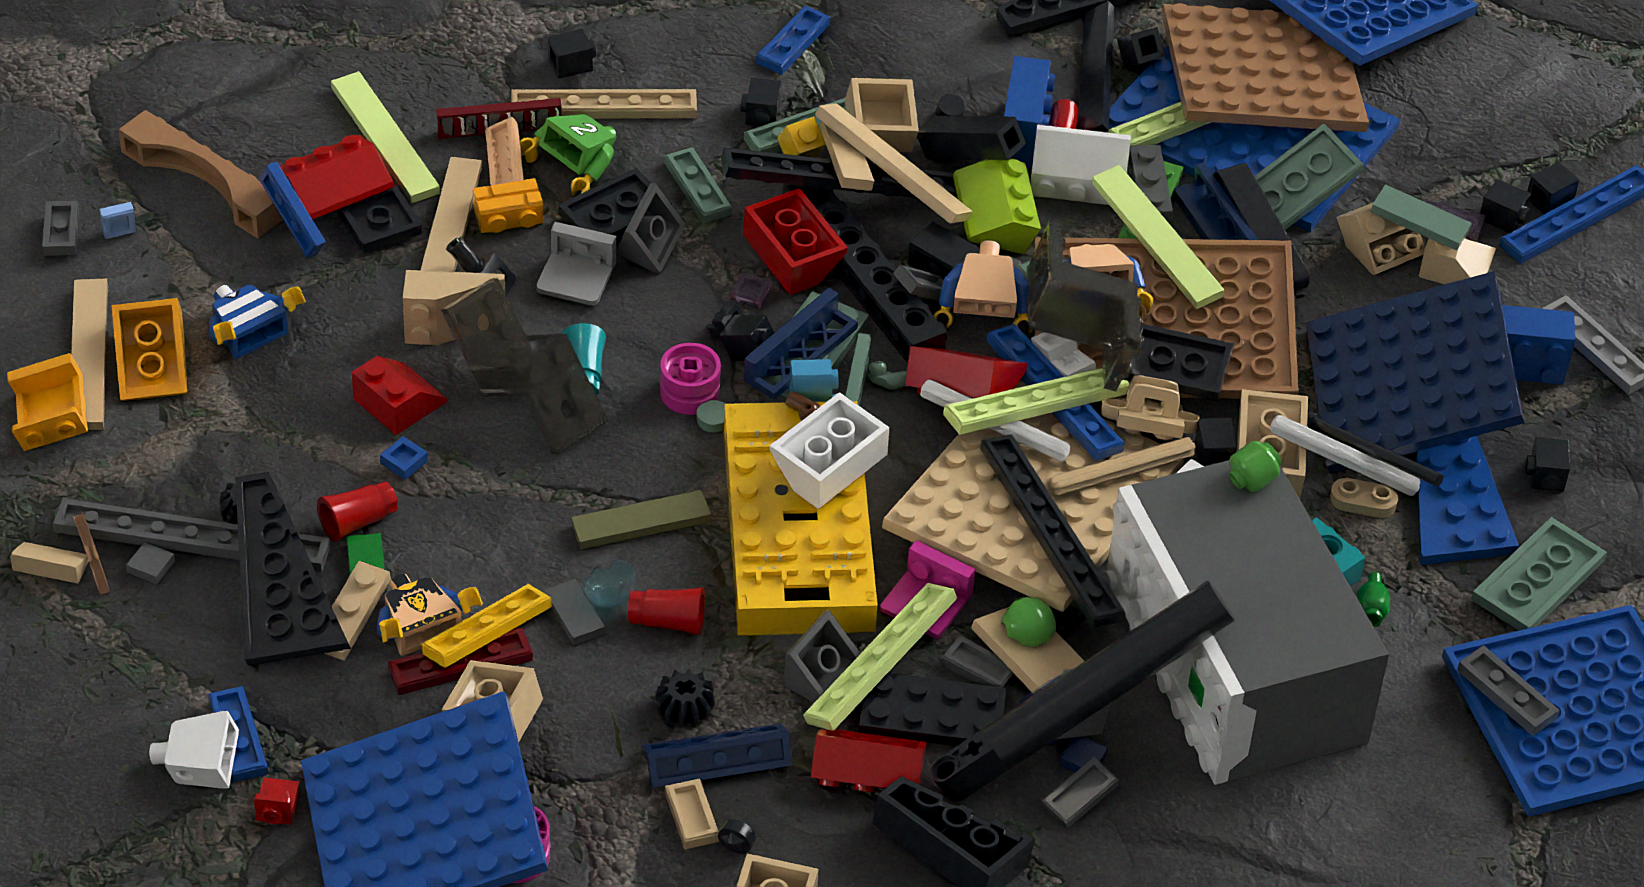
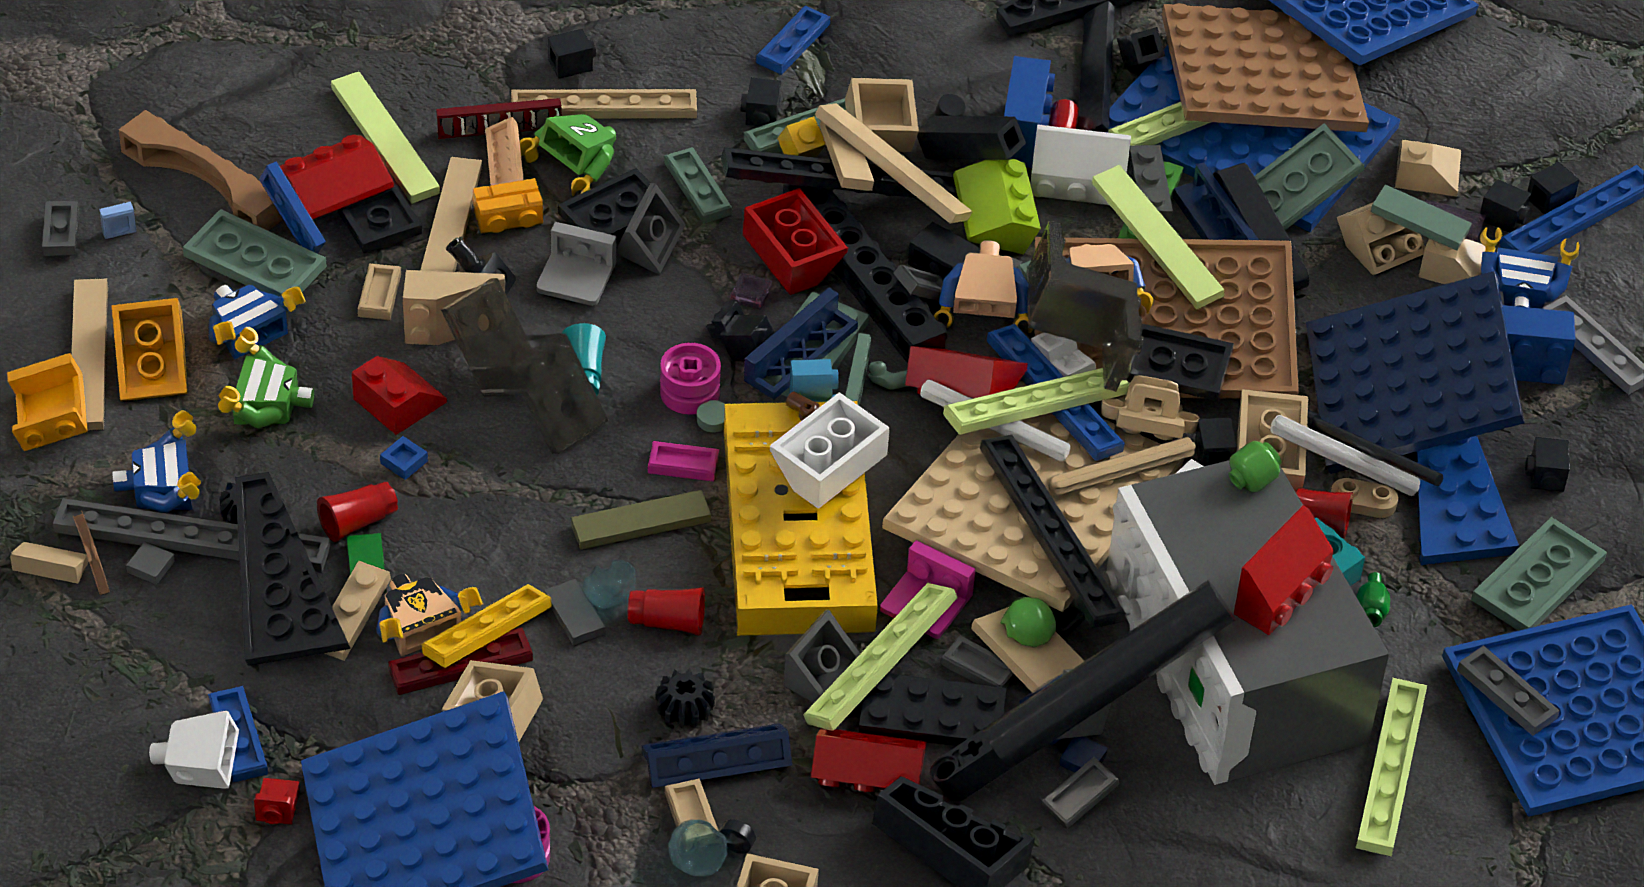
none -> torso [113,410,201,514]
none -> sand green plate [183,209,327,296]
none -> torso [218,327,314,429]
none -> tan tile [358,263,401,320]
none -> dark pink tile [648,441,719,481]
none -> clear light blue hair [668,819,727,877]
none -> red slope [1234,505,1333,635]
none -> red plant [1294,488,1353,538]
none -> yellowish green plate [1356,678,1427,856]
none -> tan slope [1395,140,1461,196]
none -> blue torso [1480,227,1580,309]

